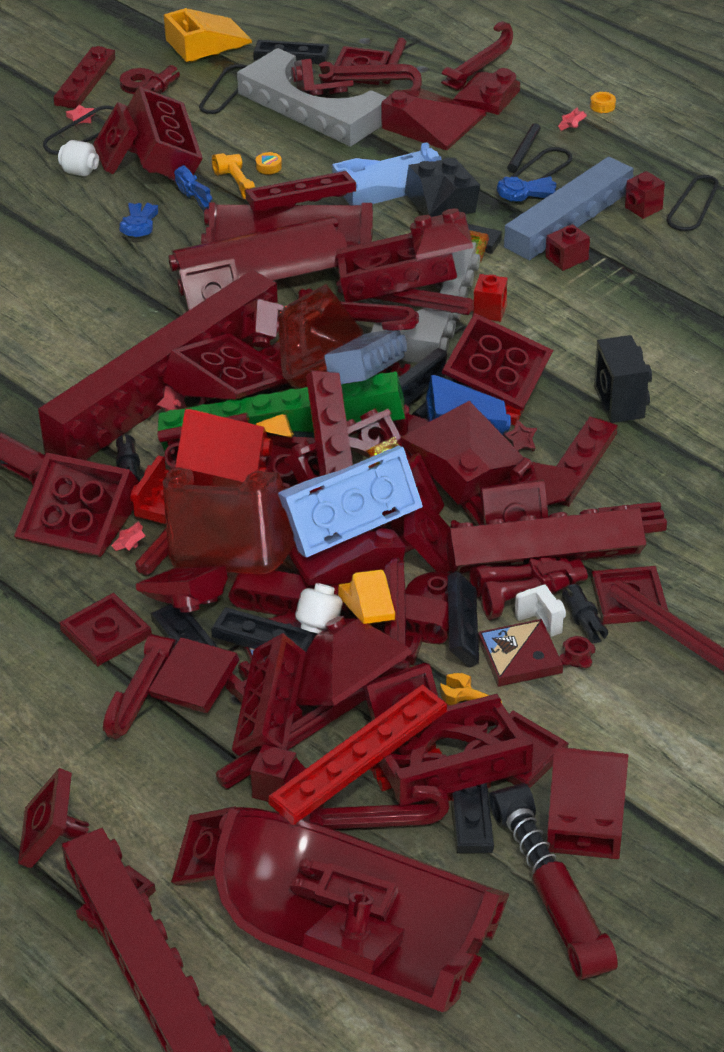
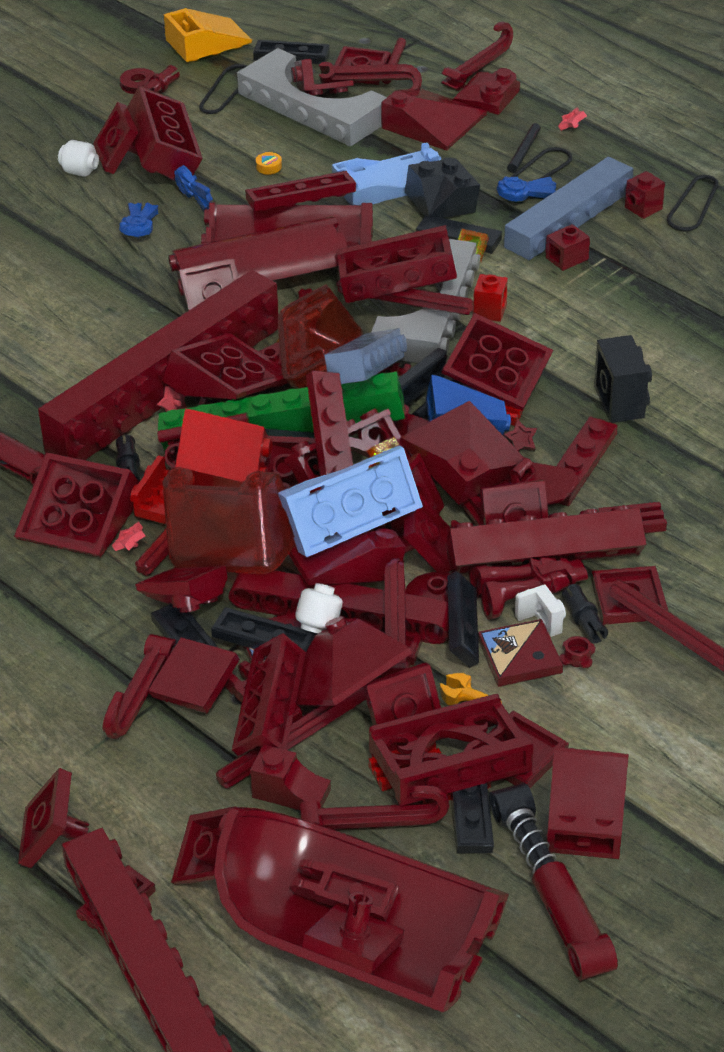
black piece [43,105,114,154] -> none
dark red plate [53,46,116,109] -> none
dark red tile [59,592,152,667] -> none
coral piece [66,104,95,124] -> none
light orange brick [212,153,255,199] -> none
dark red brick [241,299,283,348] -> none
light orange slope [256,414,293,437] -> none
red tile [268,684,447,826] -> none
dark red piece [312,295,420,331] -> none
light orange slope [338,570,395,624] -> none
dark red slope [410,208,473,261] -> none
light orange tile [590,92,616,113] -> none

